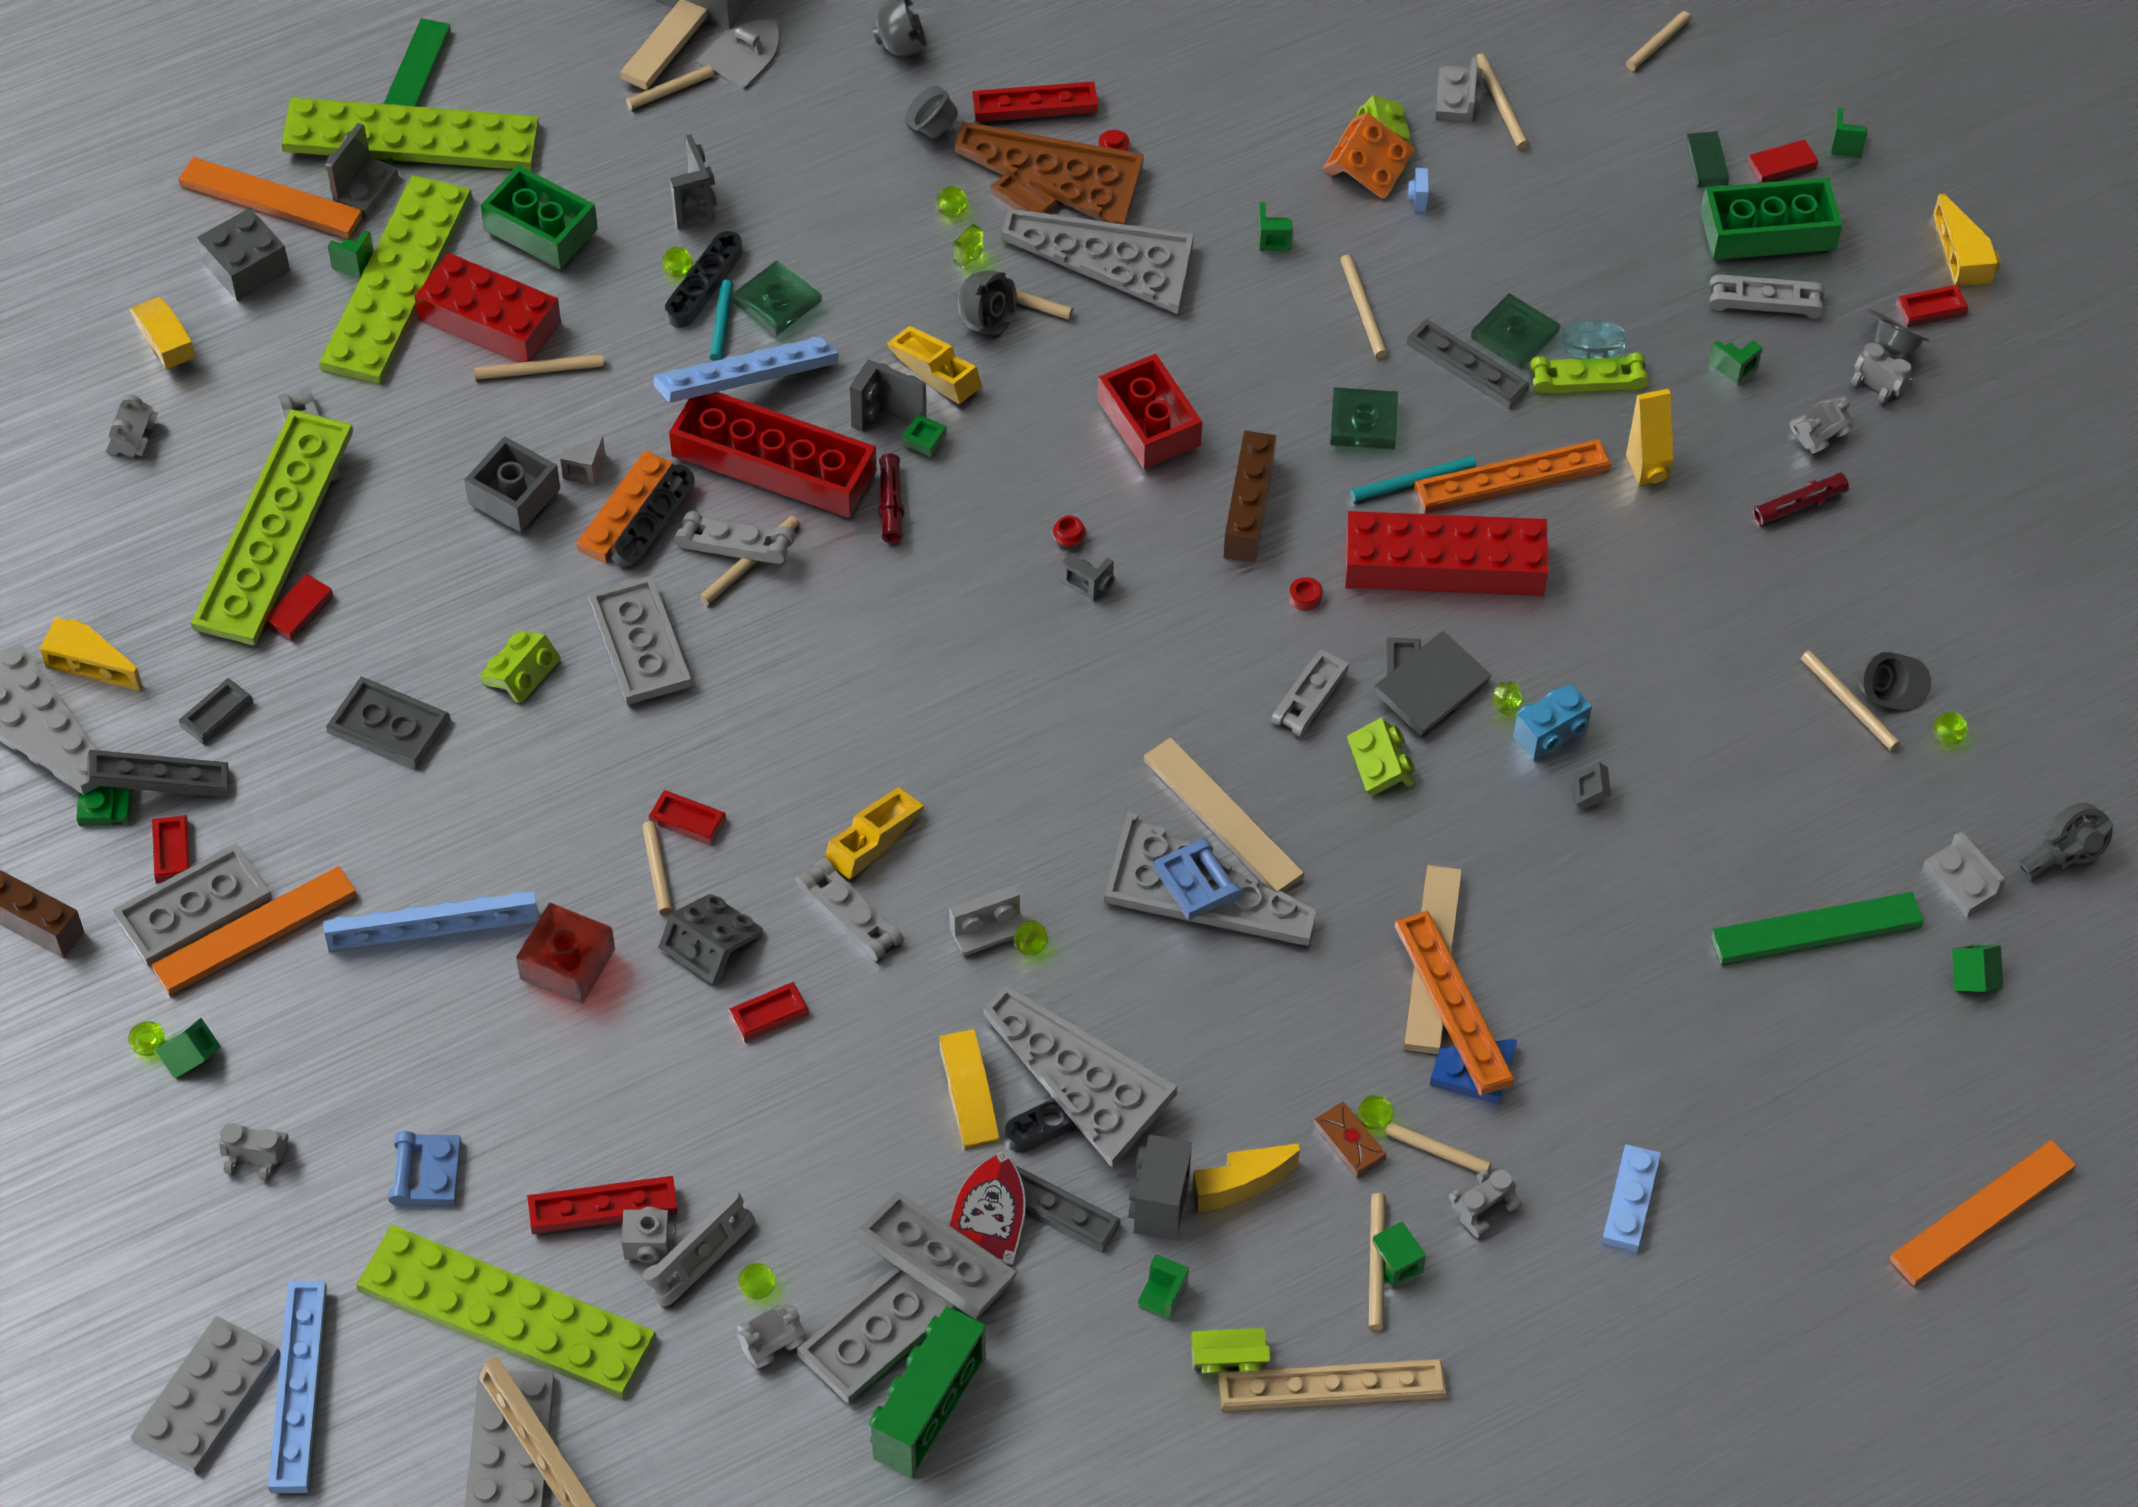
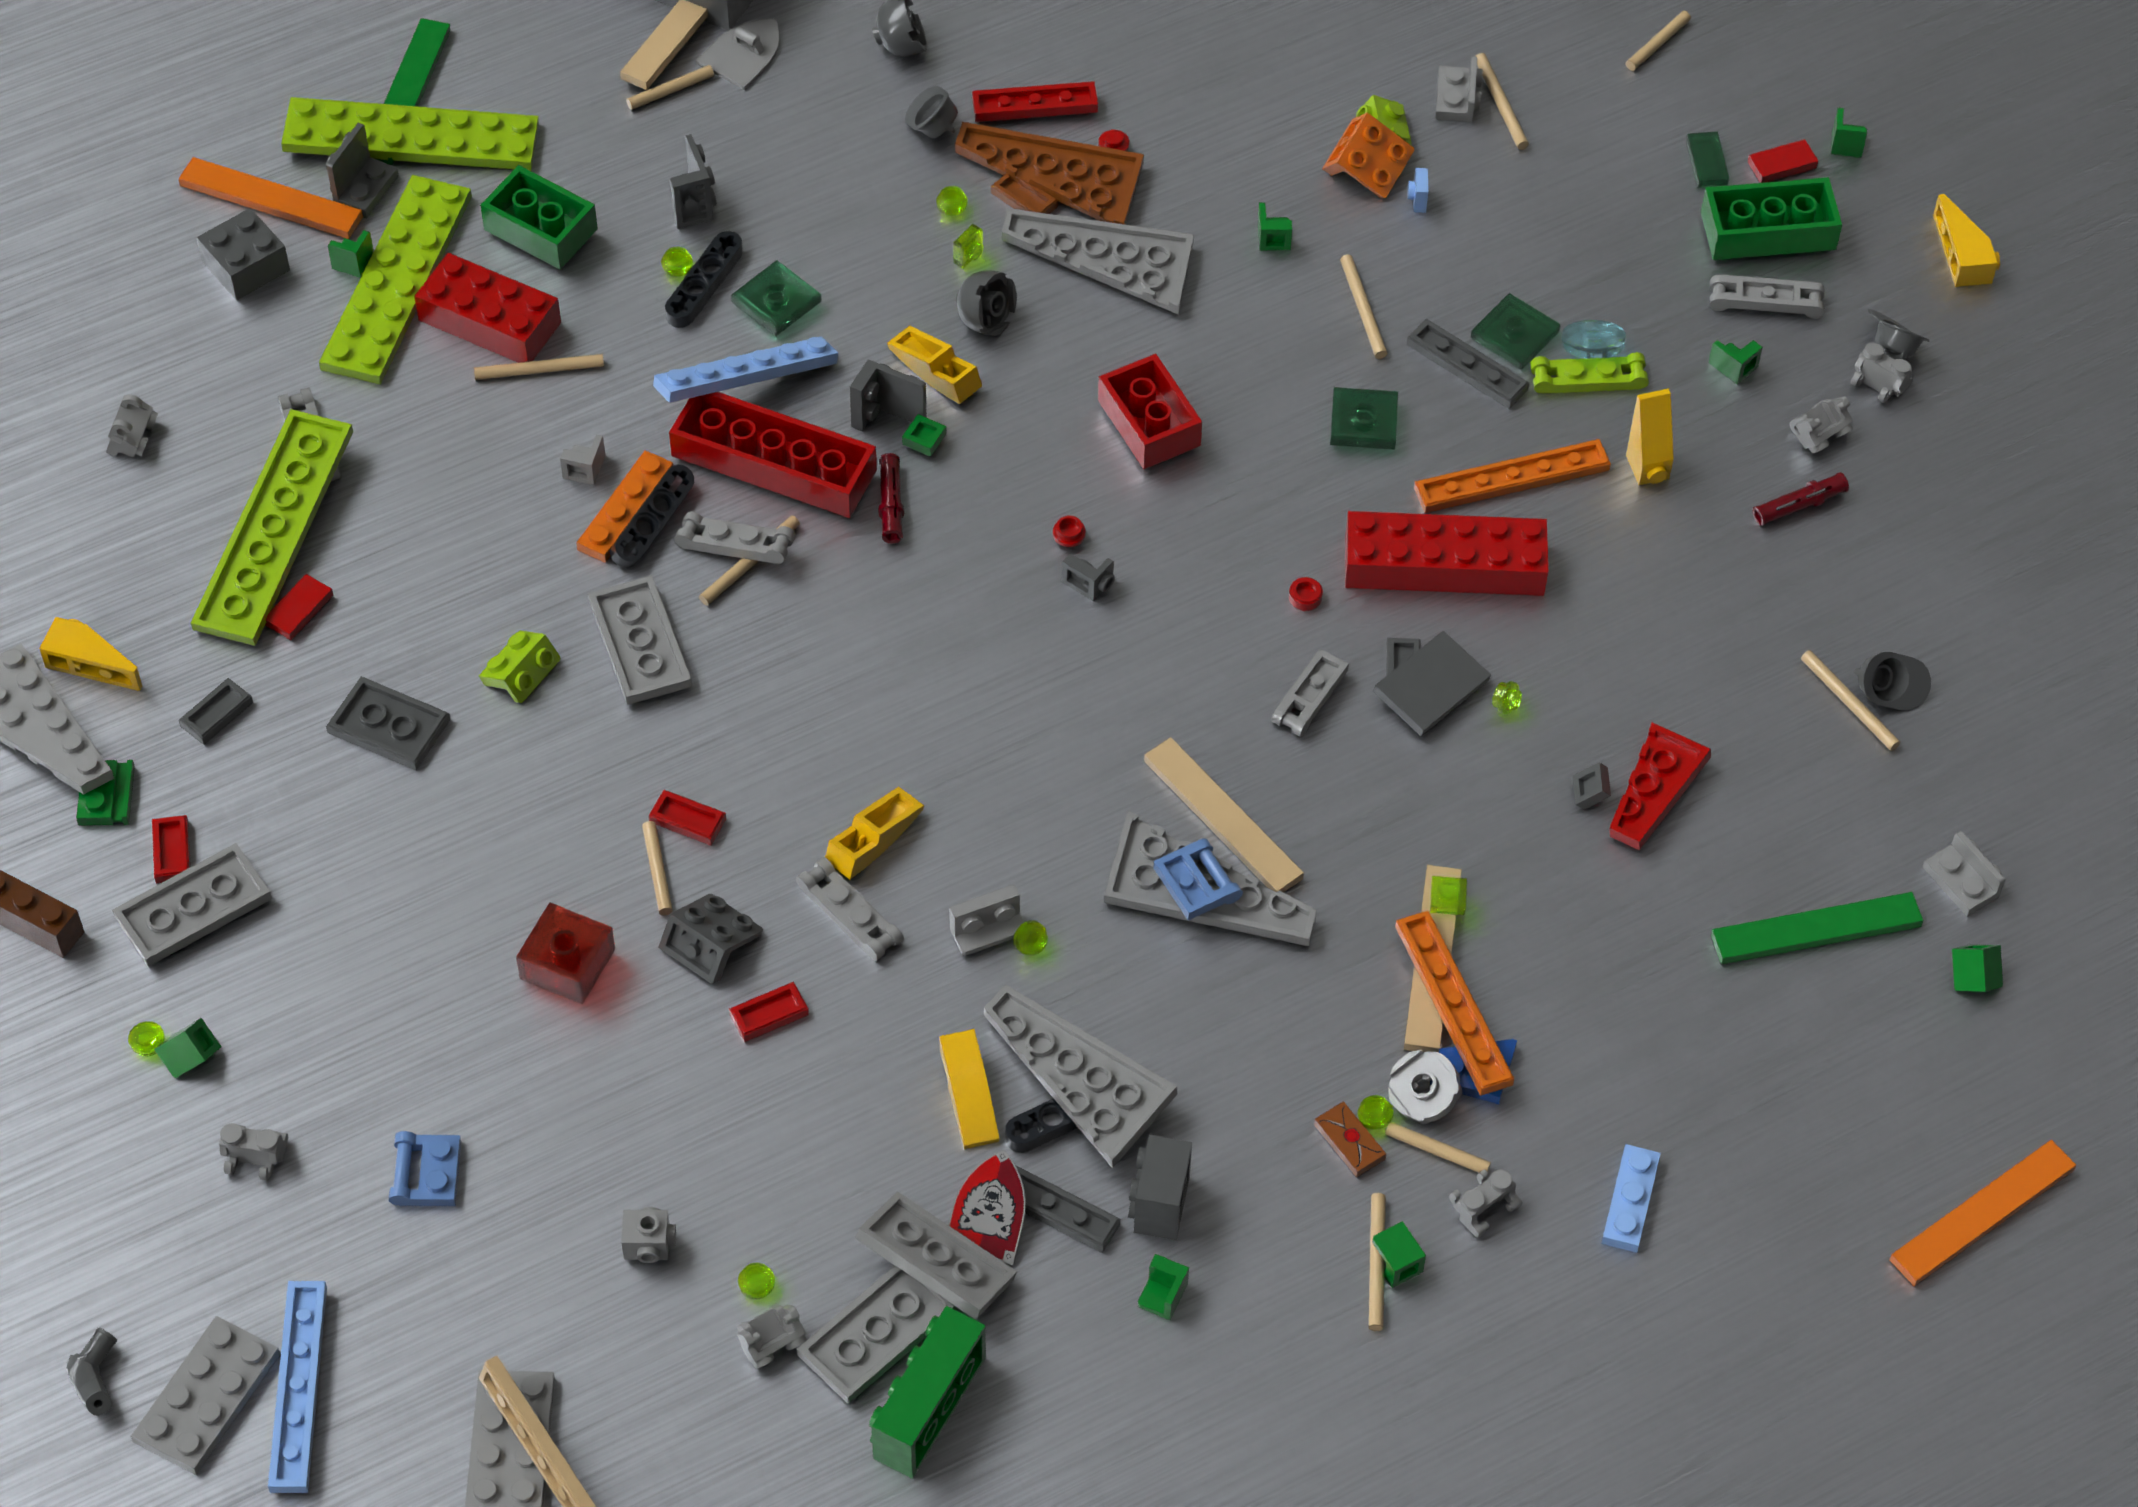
dark grey tile [87,750,229,797] -> none
yellow slope [130,296,196,370] -> none
orange tile [151,866,357,996] -> none
light blue plate [323,891,539,951] -> none
lime plate [356,1224,656,1399] -> none
dark grey brick [464,436,561,533] -> none
red plate [527,1176,678,1234] -> none
light grey plate [642,1190,755,1306] -> none
teal bar [709,280,734,361] -> none
tan bar [1016,290,1073,320] -> none
lime bracket [1191,1328,1270,1374] -> none
yellow slope [1192,1143,1300,1213] -> none
tan tile [1218,1359,1446,1412] -> none
reddish brown brick [1223,430,1276,562] -> none
lime bracket [1347,717,1416,796] -> none
teal bar [1350,456,1477,502] -> none
dark azure brick [1513,683,1592,760] -> none
red tile [1896,284,1969,327] -> none
clear neon green plate [1933,712,1968,745] -> none
dark grey pin [2018,803,2113,880] -> none
none -> dark grey arm [66,1328,117,1416]
none -> plate [1388,1050,1462,1124]
none -> clear neon green plate [1430,876,1467,915]
none -> red wing [1609,722,1711,851]

